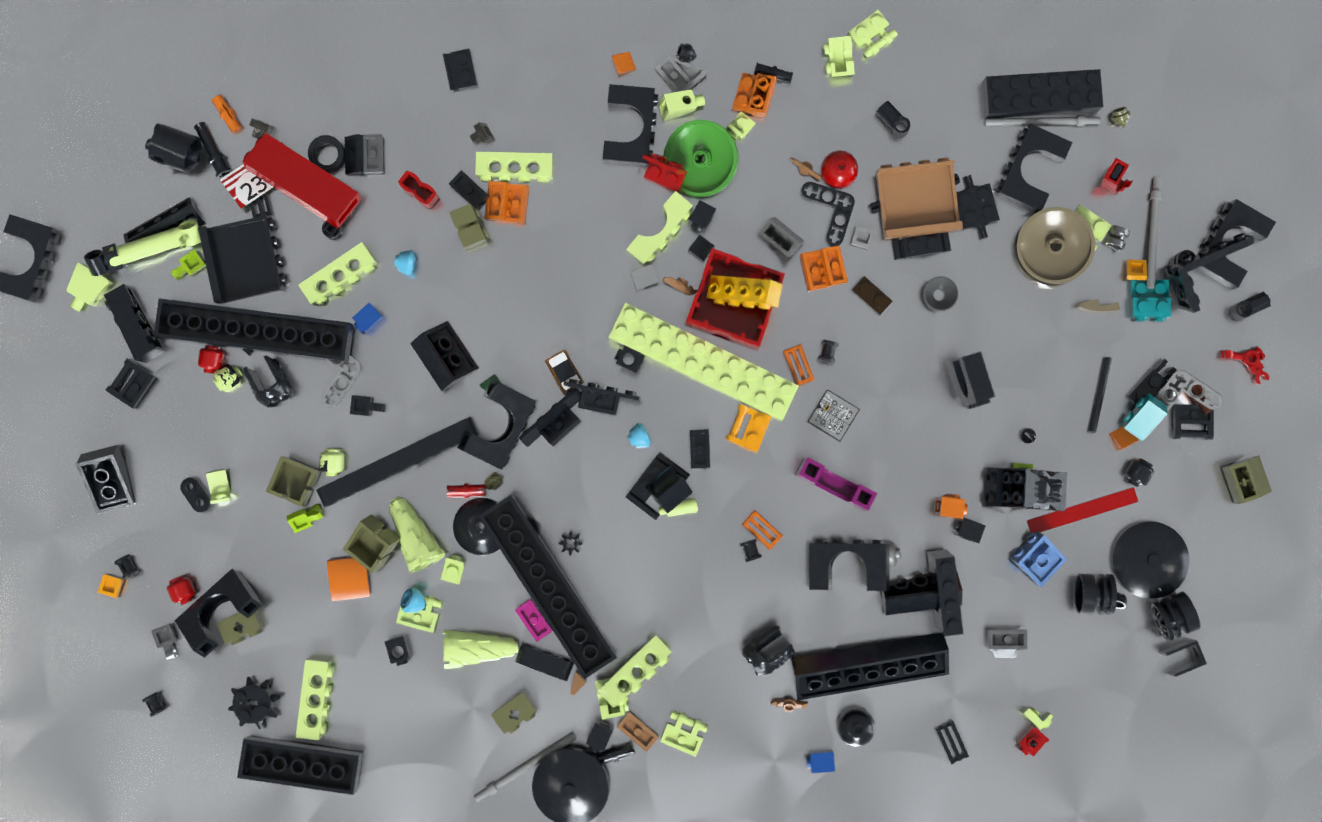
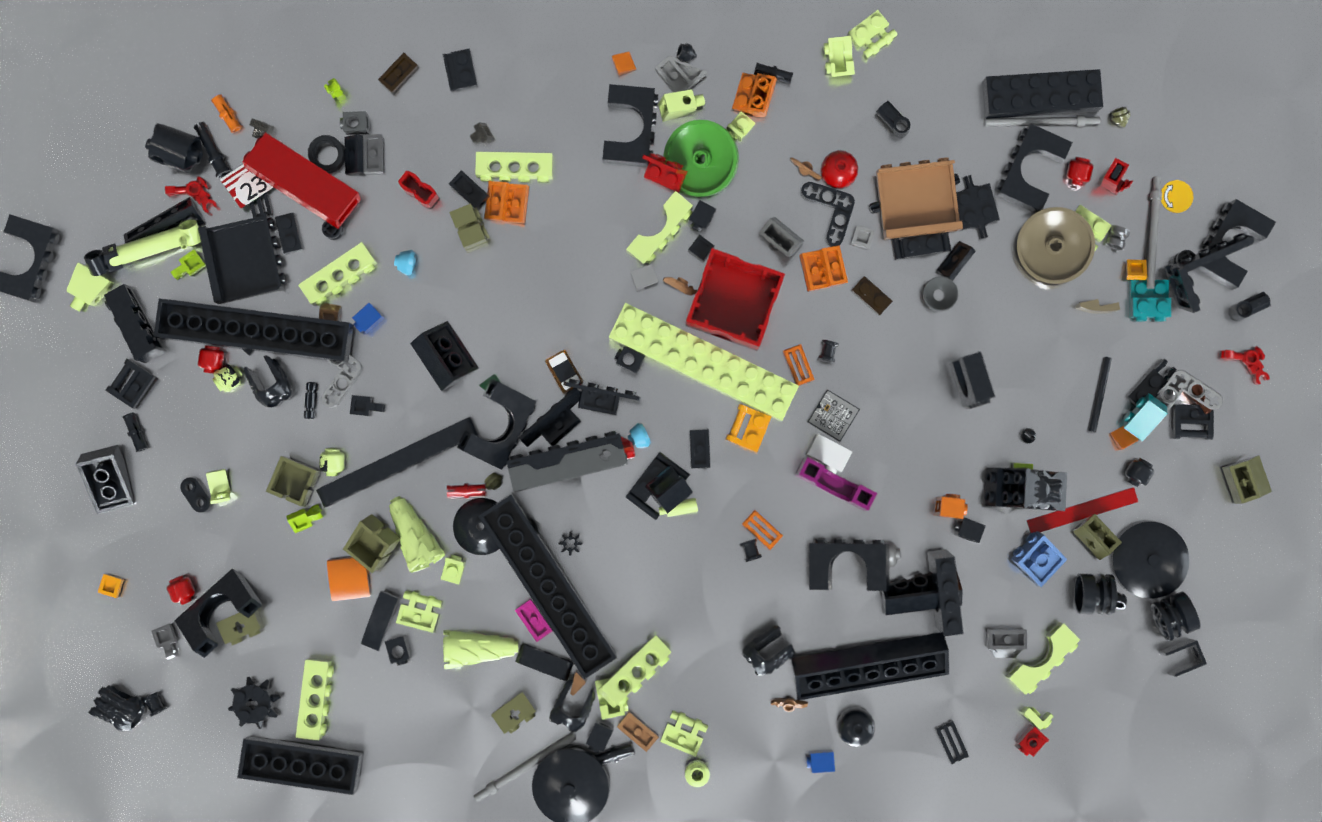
black bush [114,554,139,579] -> none
medium azure cone [400,587,426,613] -> none
yellow brick [706,275,782,310] -> none
none -> black piece [88,685,145,732]
none -> black pin [122,412,148,452]
none -> red piece [165,176,218,214]
none -> black plate [275,212,303,255]
none -> black axle [304,382,317,419]
none -> medium nougat slope [319,303,341,321]
none -> lime plate [324,78,347,102]
none -> dark grey brick [340,111,369,135]
none -> black slope [361,591,400,651]
none -> dark brown plate [378,52,418,94]
none -> dark grey piece [506,431,635,492]
none -> black piece [549,679,595,733]
none -> yellowish green head [685,760,710,787]
none -> white brick [806,434,852,474]
none -> black plate [936,241,976,281]
none -> yellowish green arch [1006,622,1080,695]
none -> red head [1066,157,1094,186]
none -> olive brick [1073,514,1122,560]
none -> yellow sticker [1161,180,1193,213]

